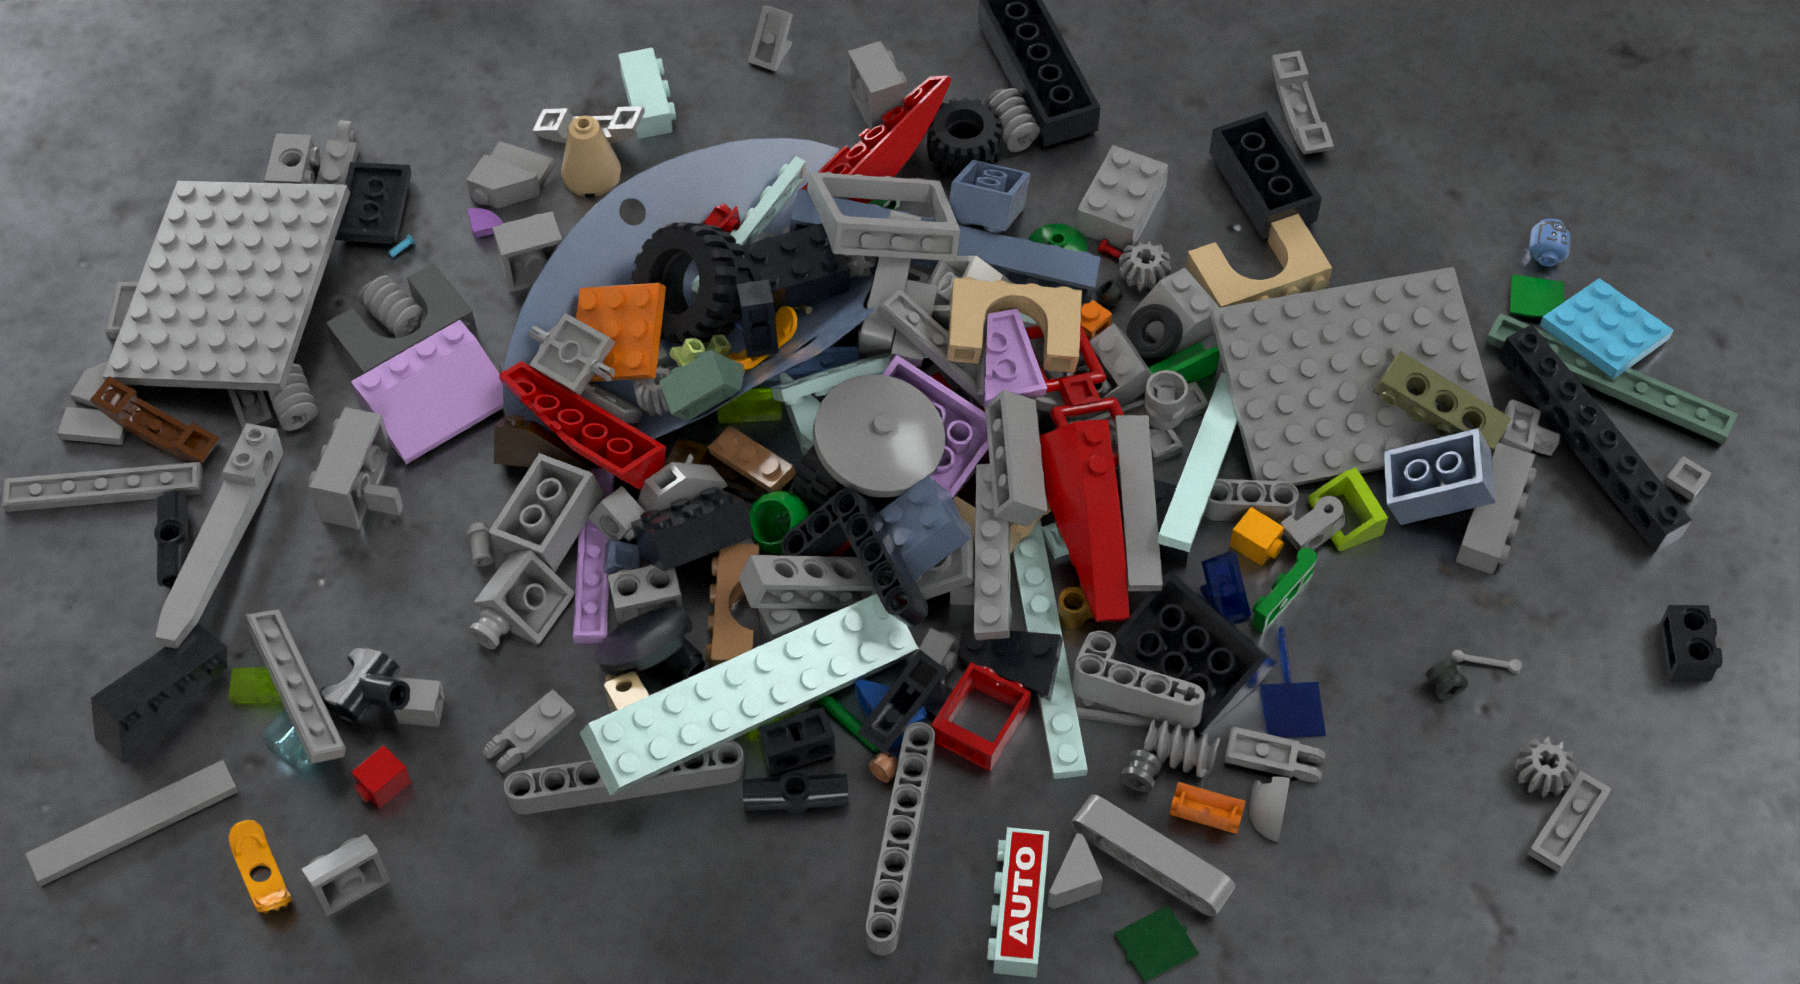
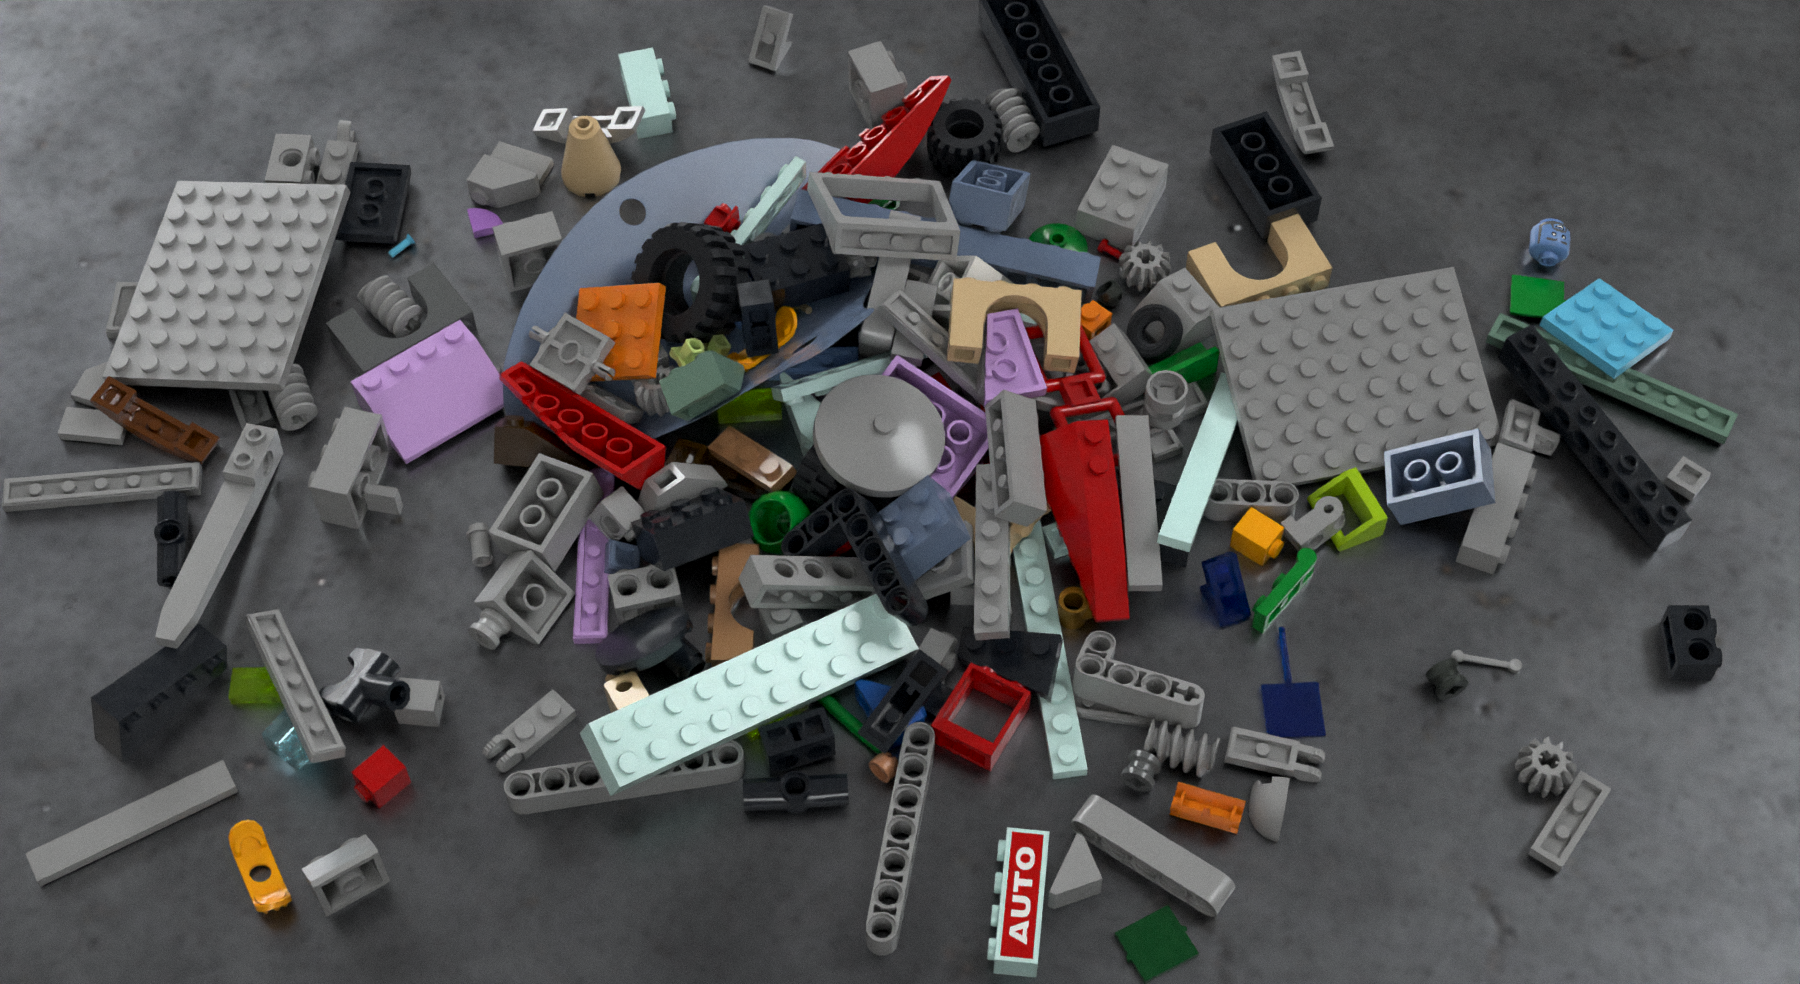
black slope [1113,571,1277,735] -> none
olive brick [1373,351,1512,452] -> none

